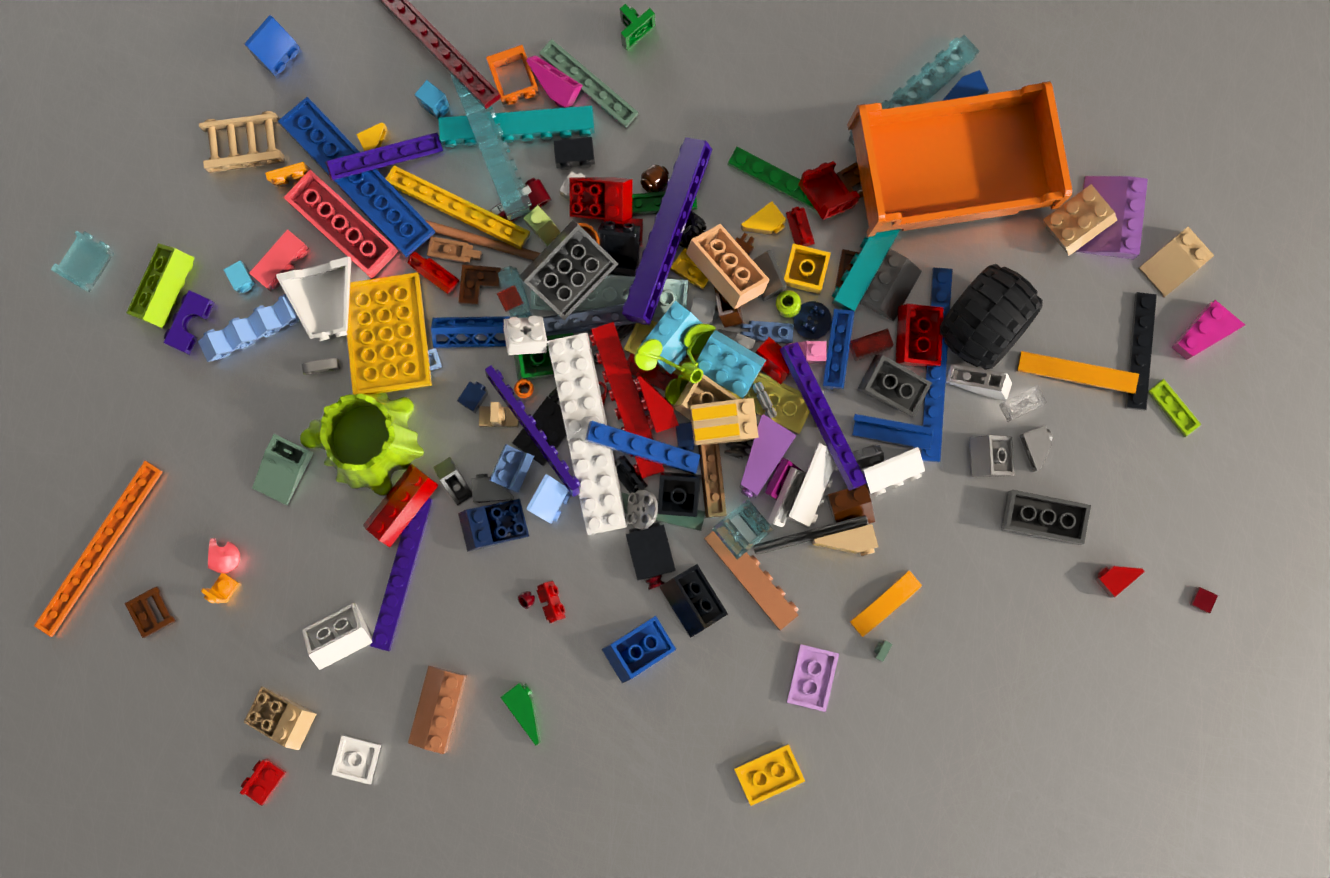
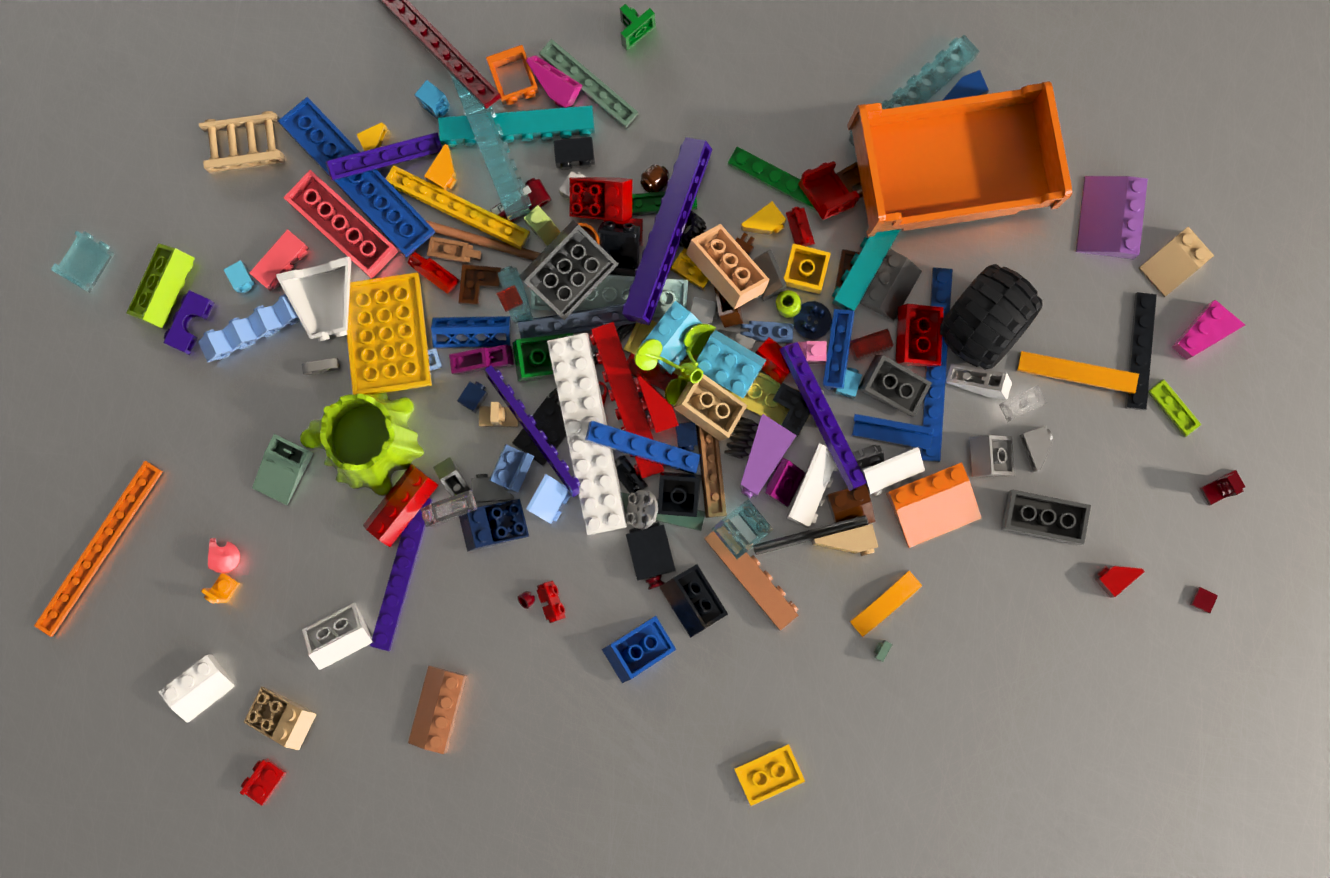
reddish brown plate [125,586,176,638] -> none
blue slope [244,15,300,76] -> none
light orange plate [265,162,310,187] -> none
white plate [331,735,381,784] -> none
green slope [500,683,540,746] -> none
white brick [503,315,547,355] -> none
orange cone [514,379,534,398] -> none
slope [690,398,759,445] -> none
light grey axle [752,382,777,419] -> none
white tile [768,467,806,527] -> none
lavender plate [787,644,839,712] -> none
tan brick [1043,184,1117,255] -> none
none -> white slope [159,654,236,723]
none -> clear slope [421,490,477,527]
none -> light orange slope [424,144,457,191]
none -> magenta slope [449,345,514,374]
none -> black plate [772,383,810,437]
none -> medium azure brick [835,367,862,399]
none -> slope [886,462,981,548]
none -> dark red bracket [1200,470,1245,505]

